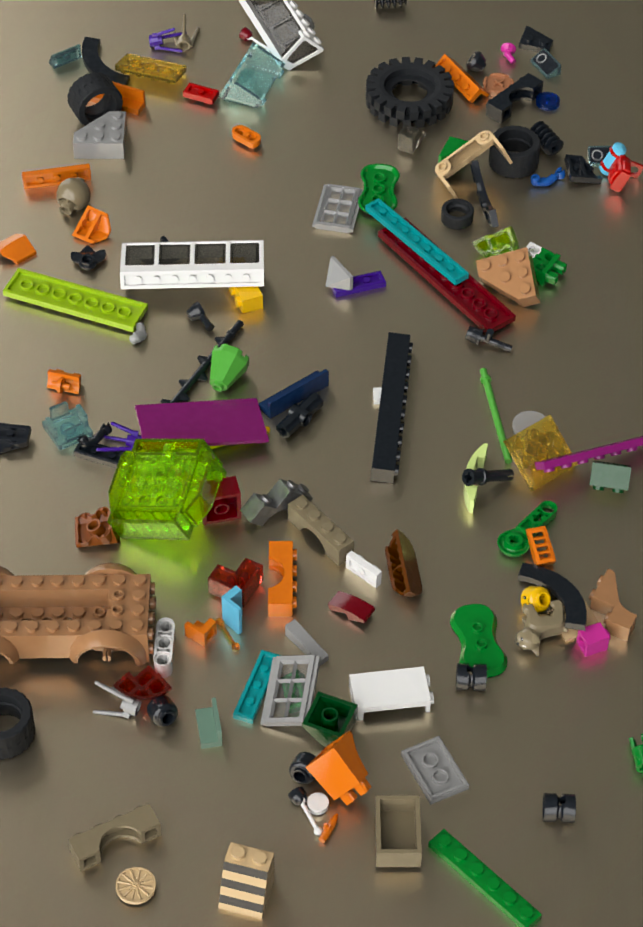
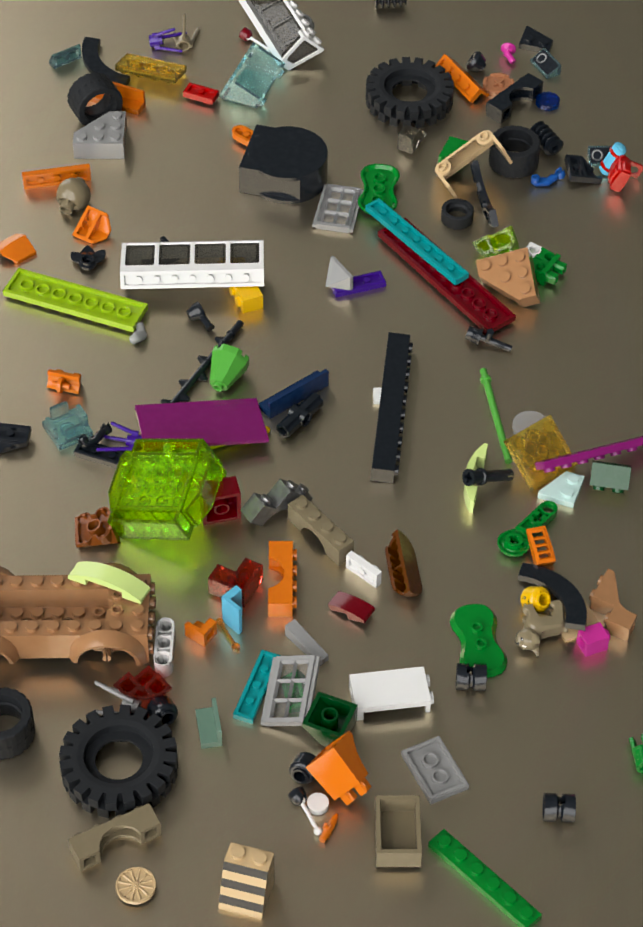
none -> black tyre [59,705,178,818]
none -> yellowish green slope [68,561,150,604]
none -> black brick [239,124,328,204]
none -> light aqua wing [537,471,585,508]

